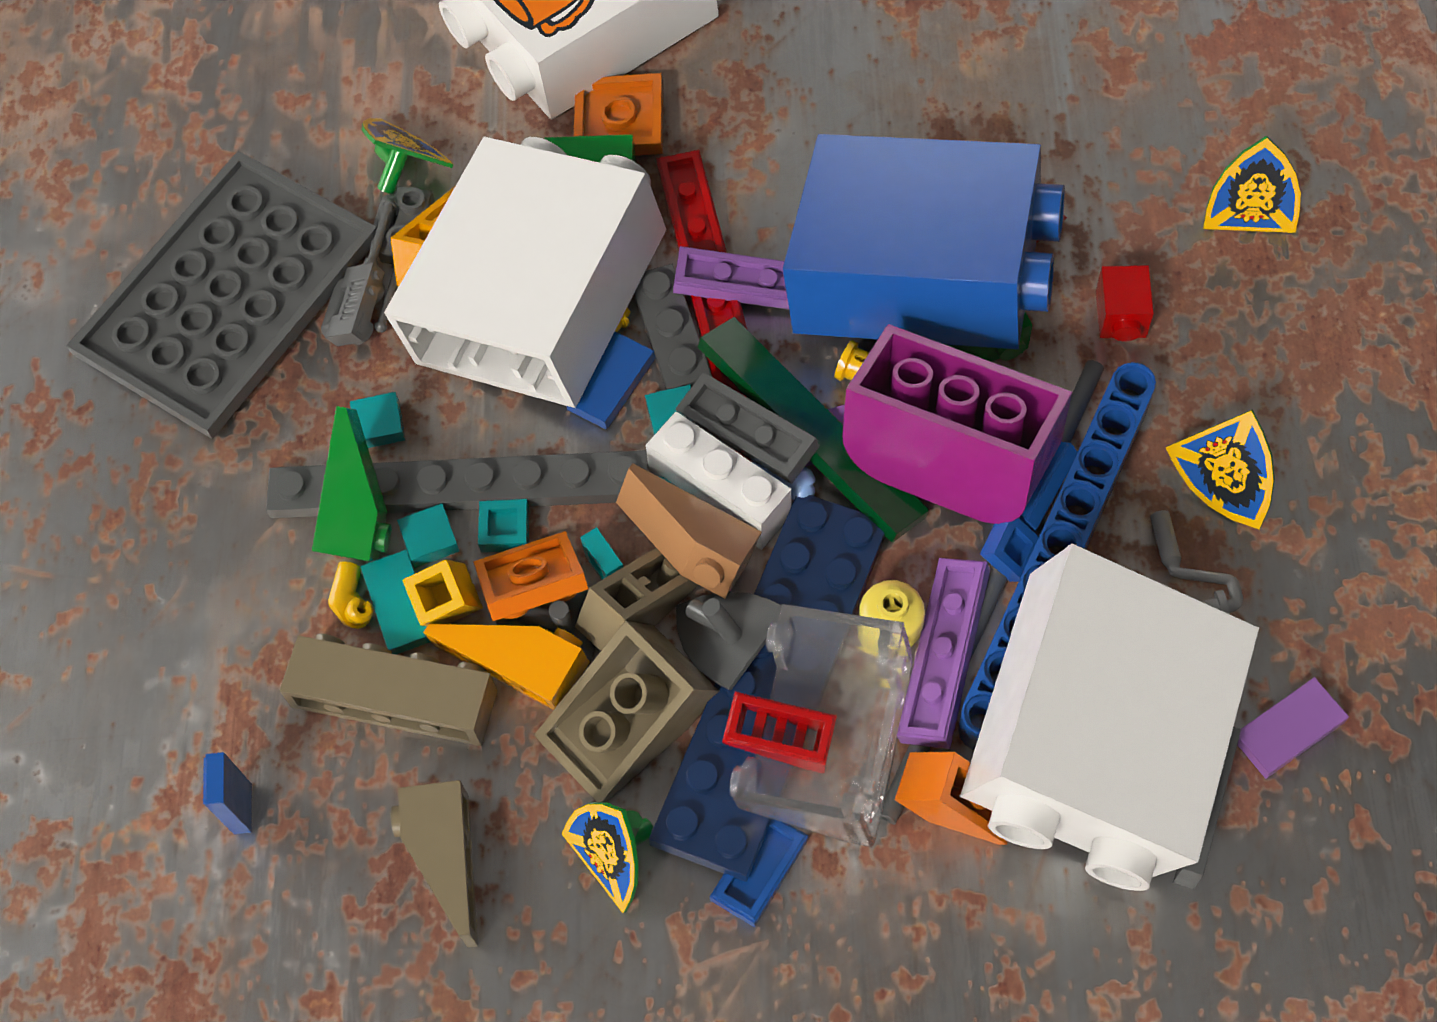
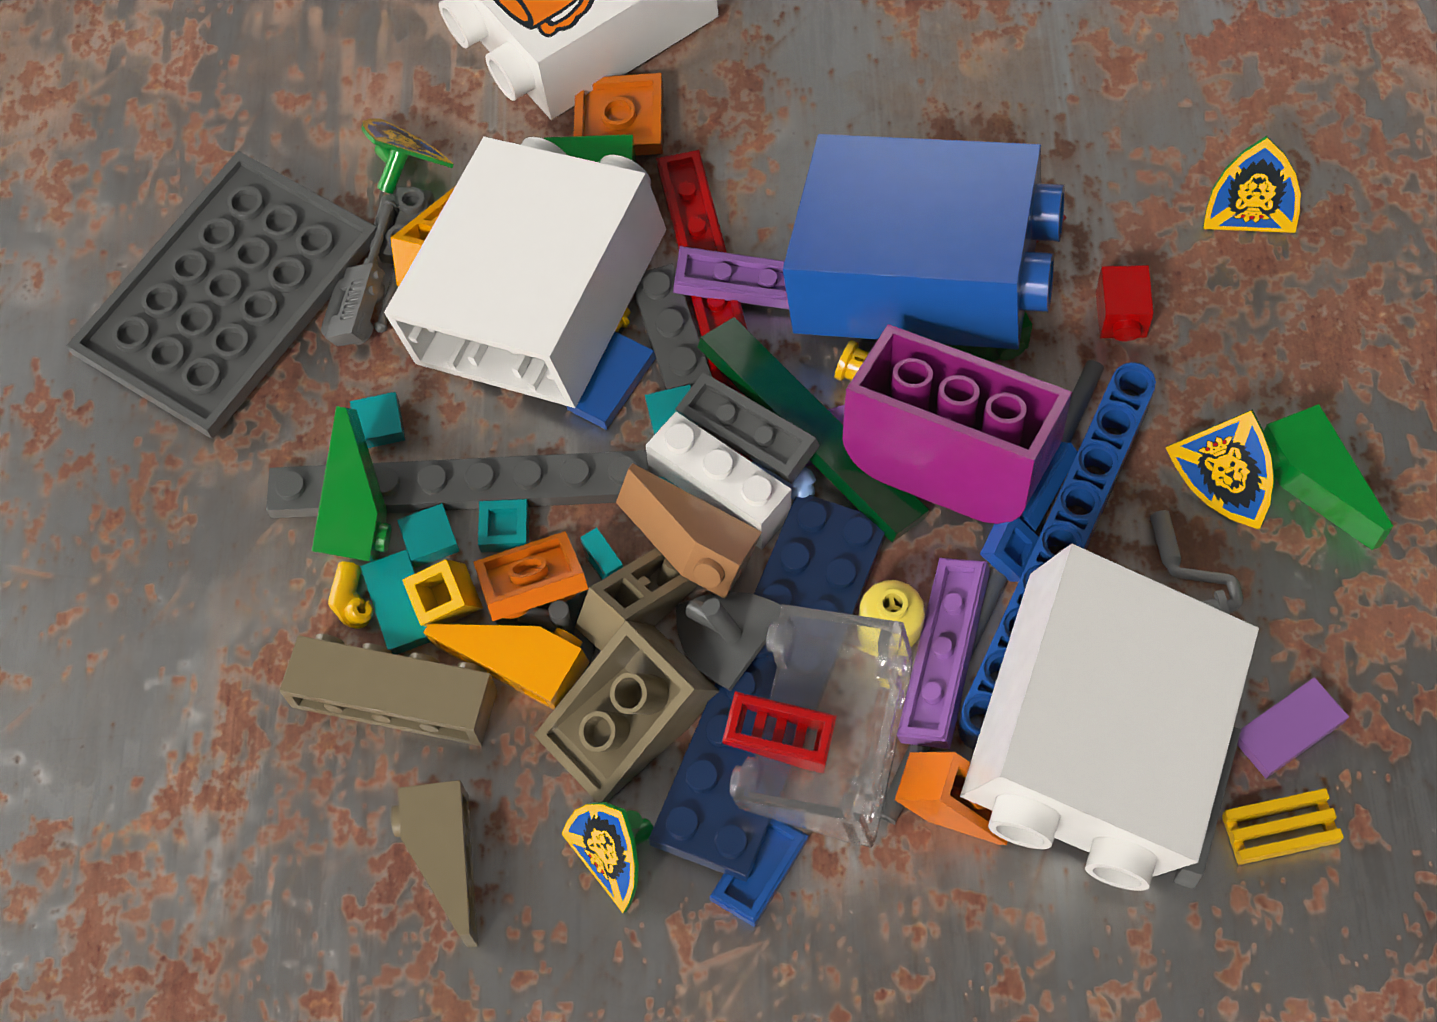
blue tile [203,752,252,834] -> none
none -> yellow tile [1222,788,1344,865]
none -> green slope [1264,404,1394,550]

